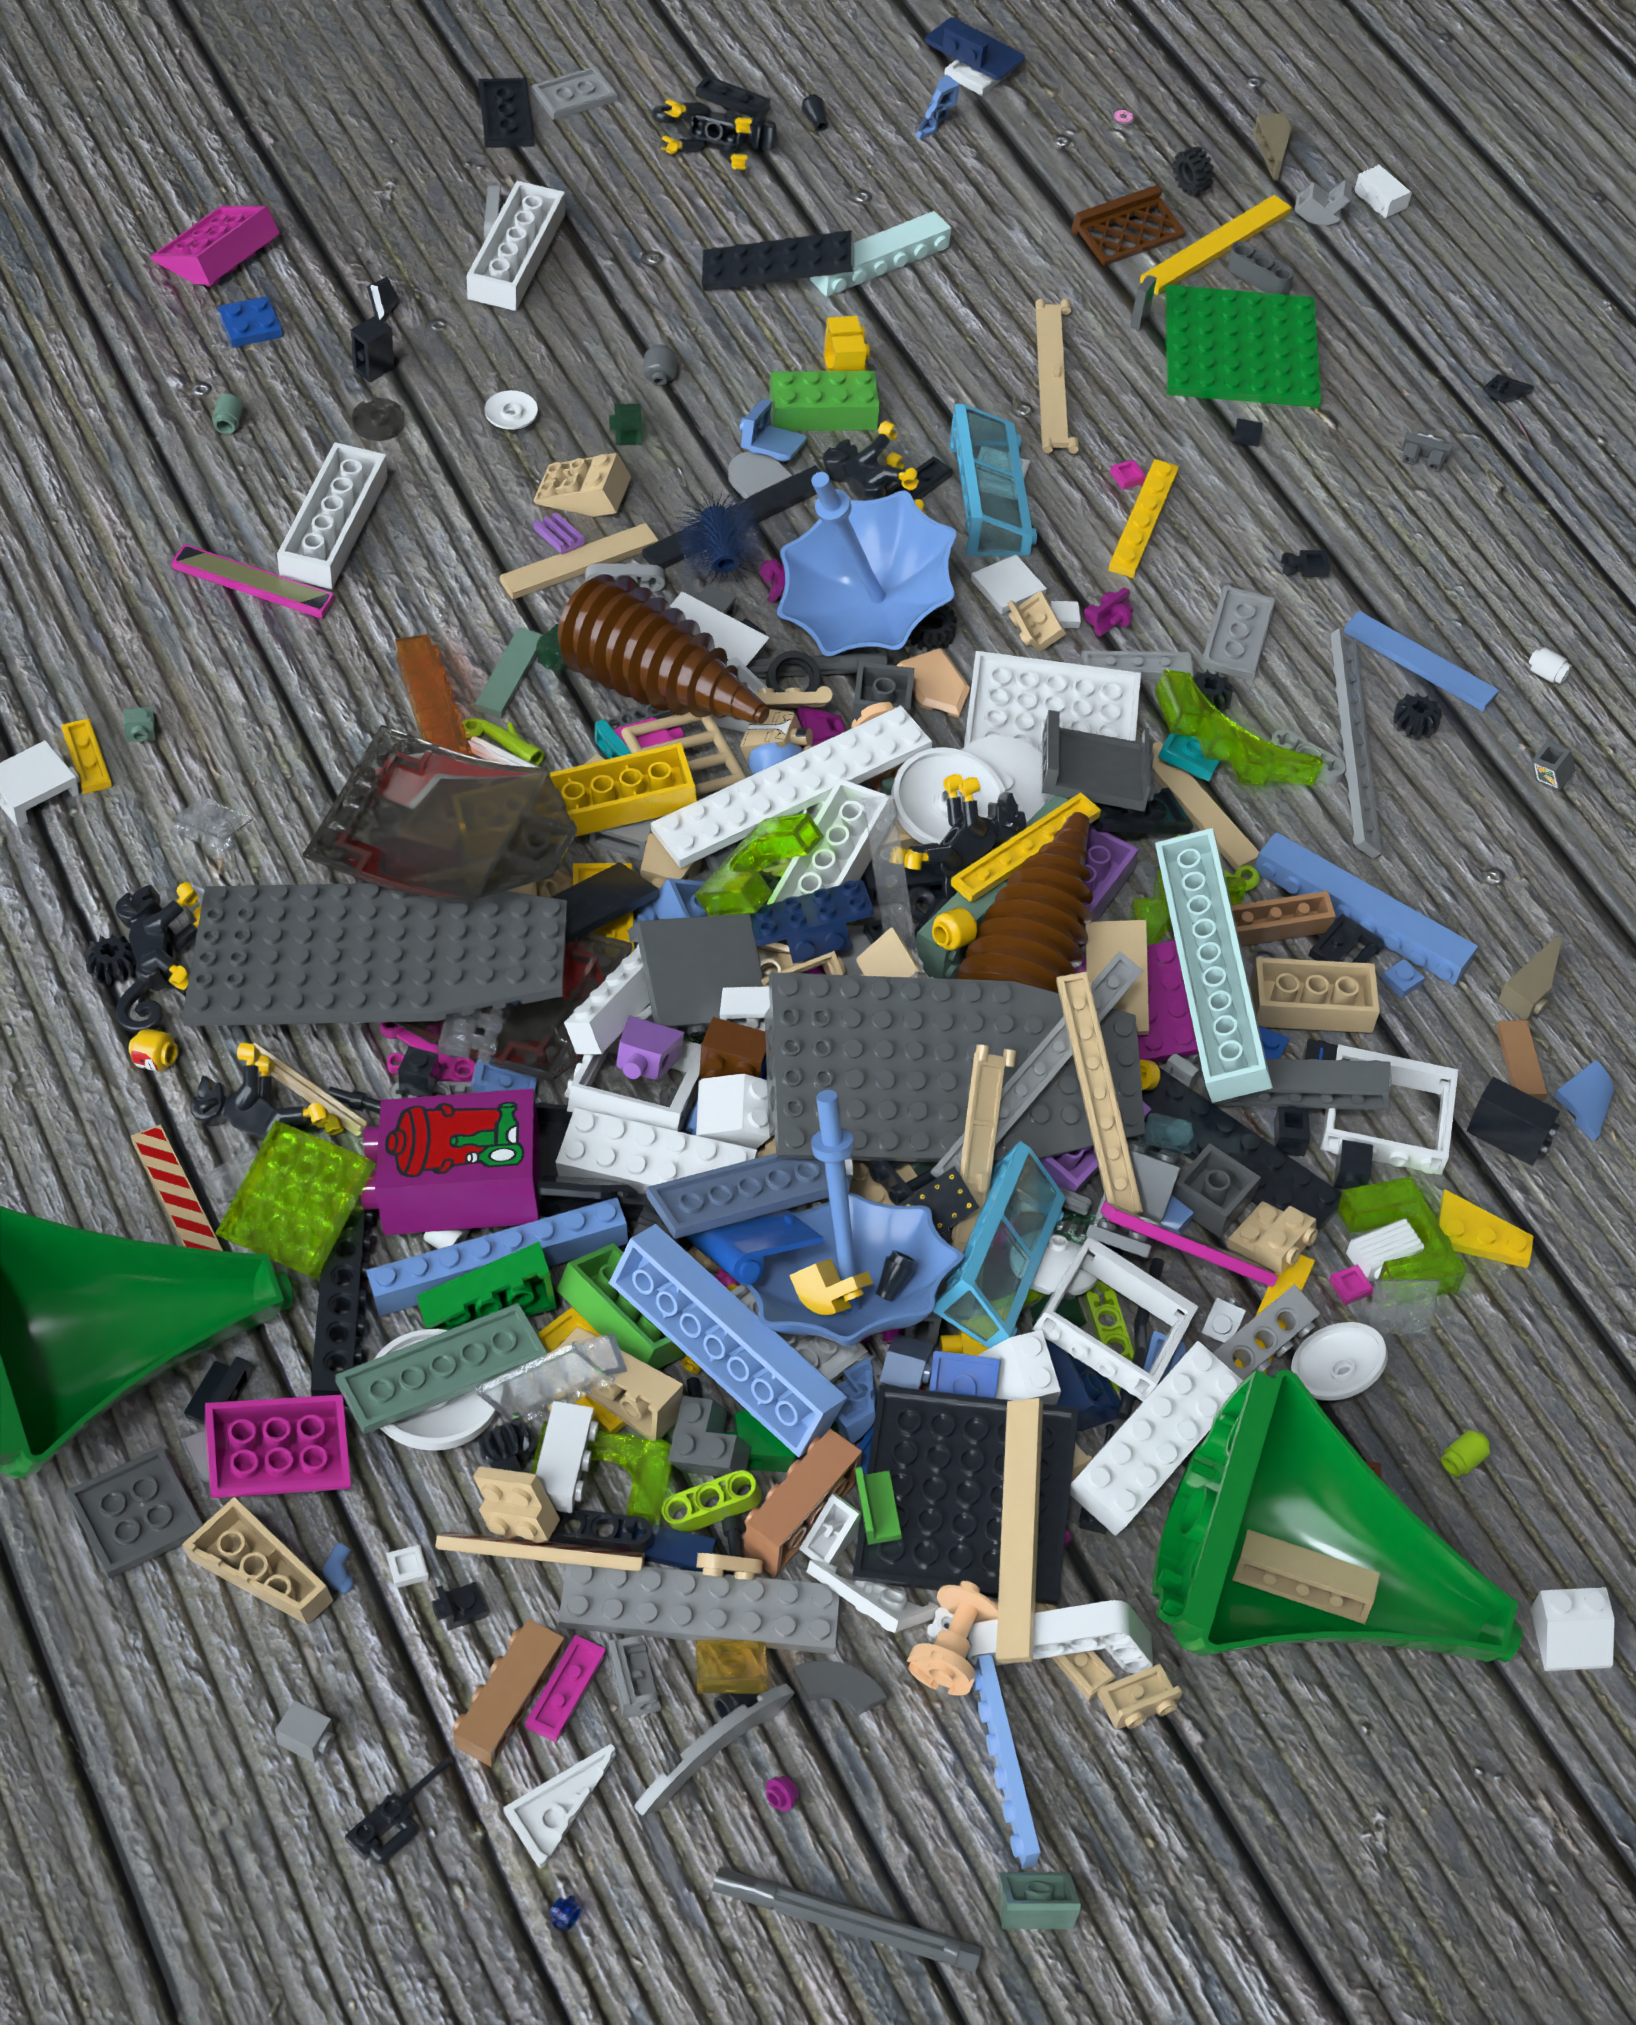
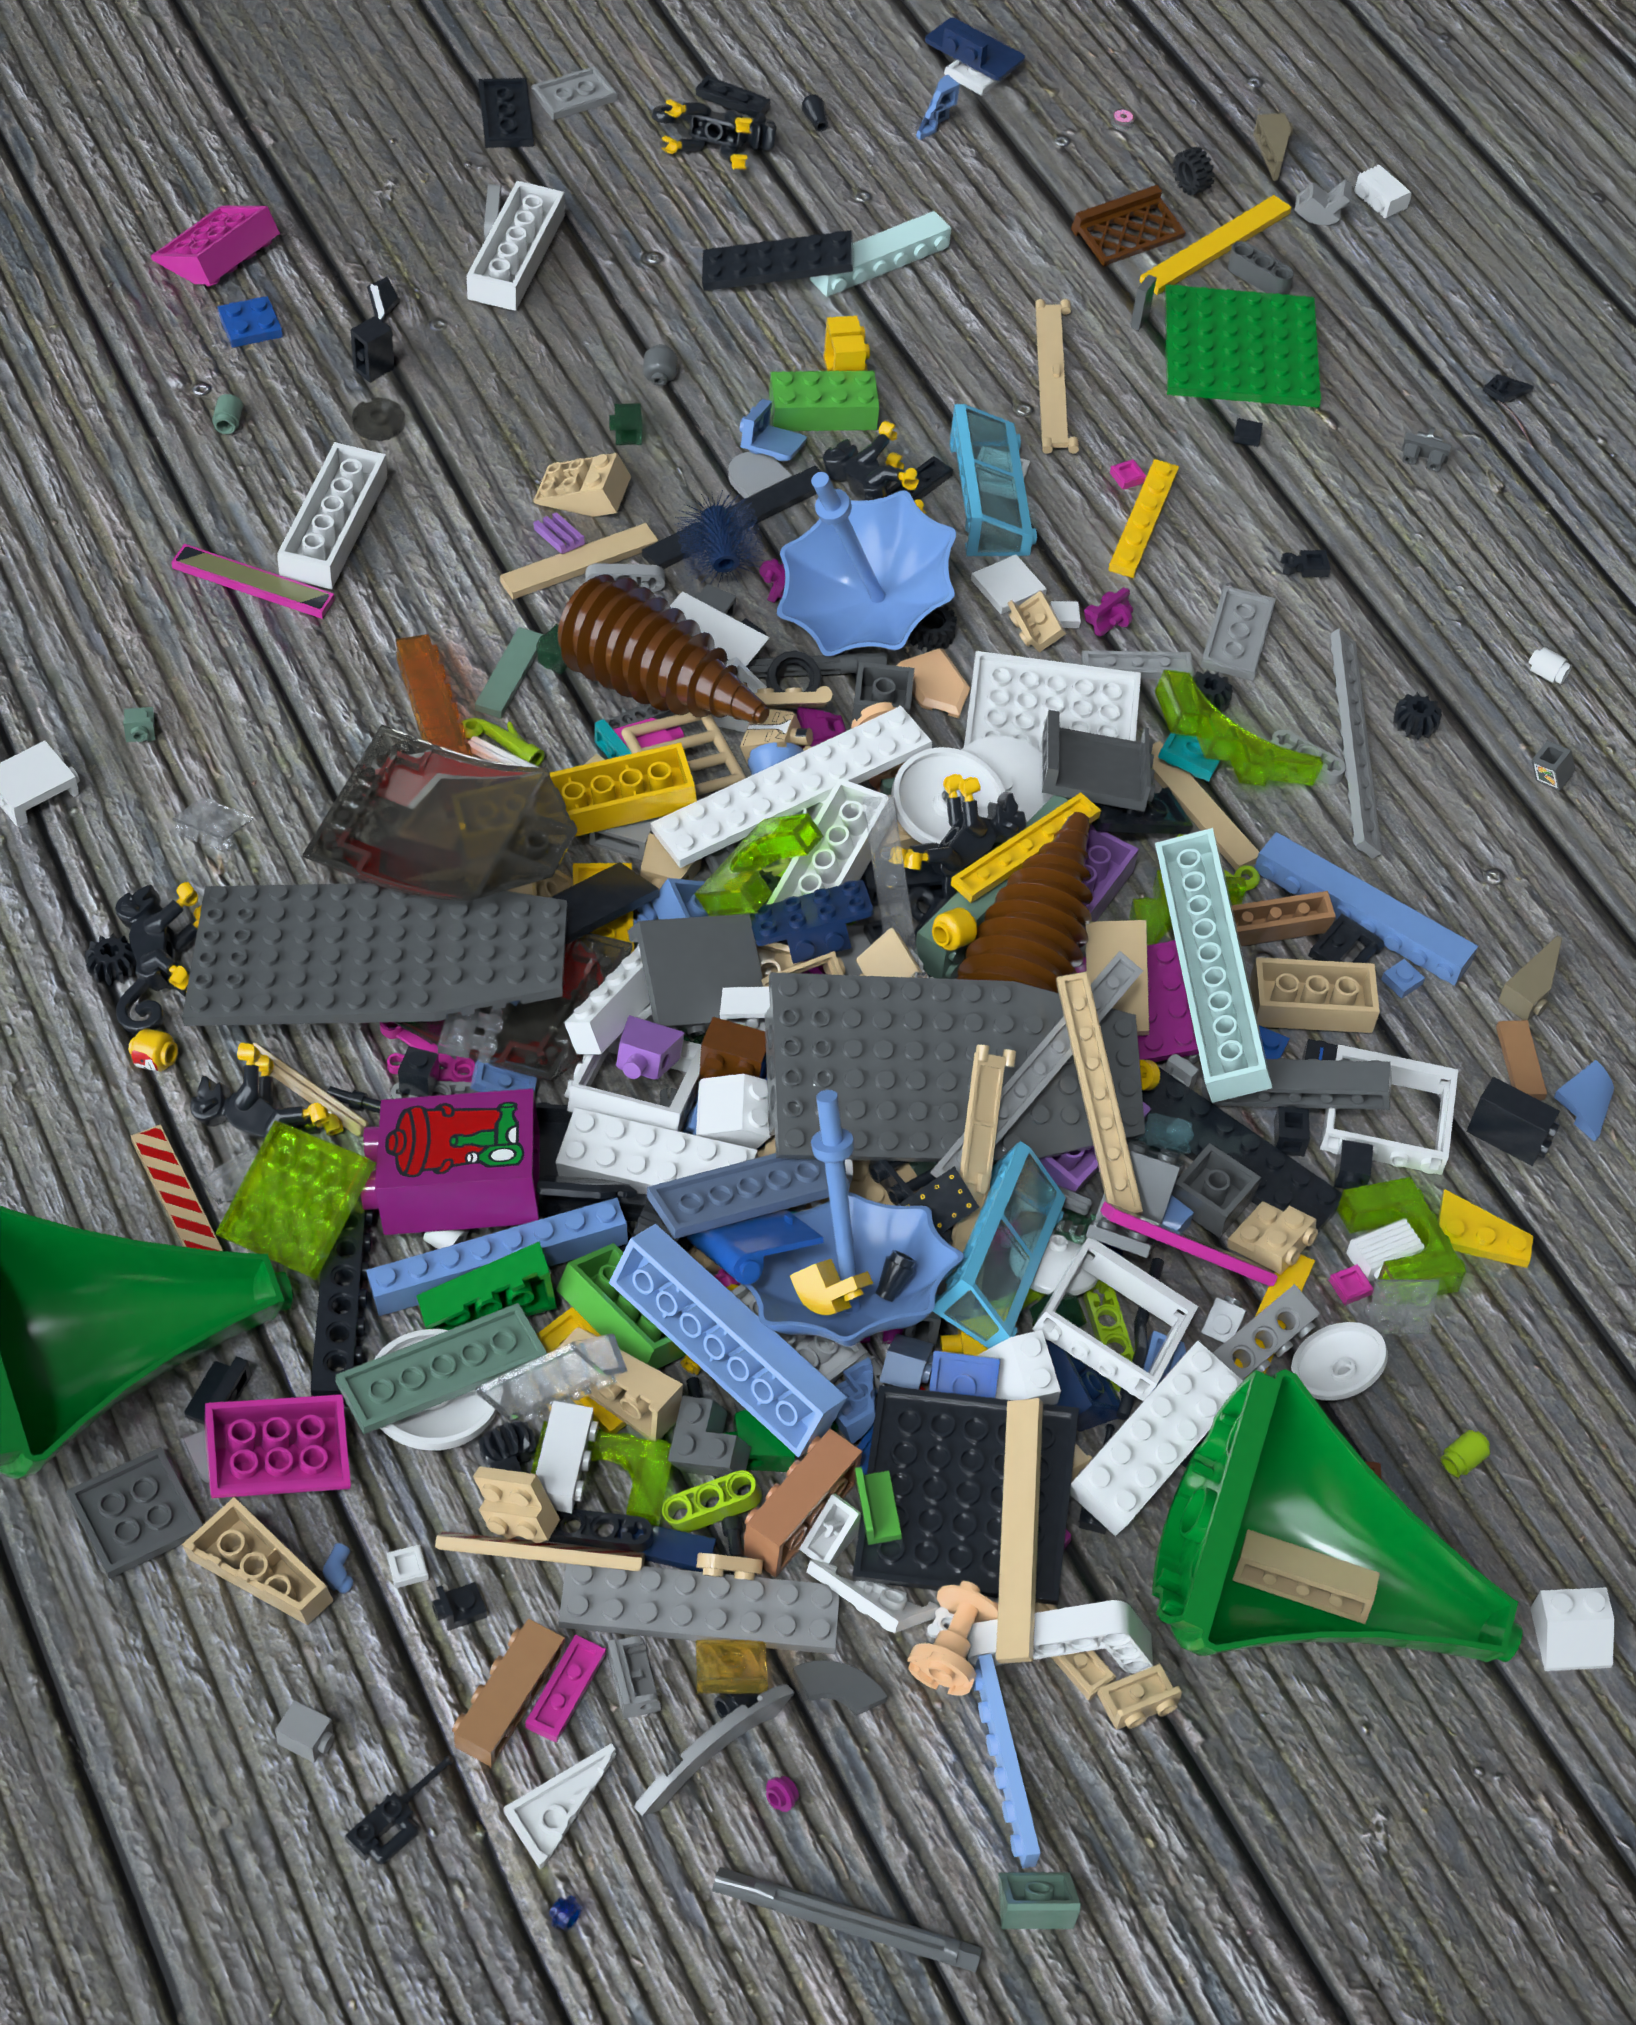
yellow tile [61,718,112,794] -> none
white dish [485,390,538,429] -> none
medium blue tile [1343,611,1499,712] -> none

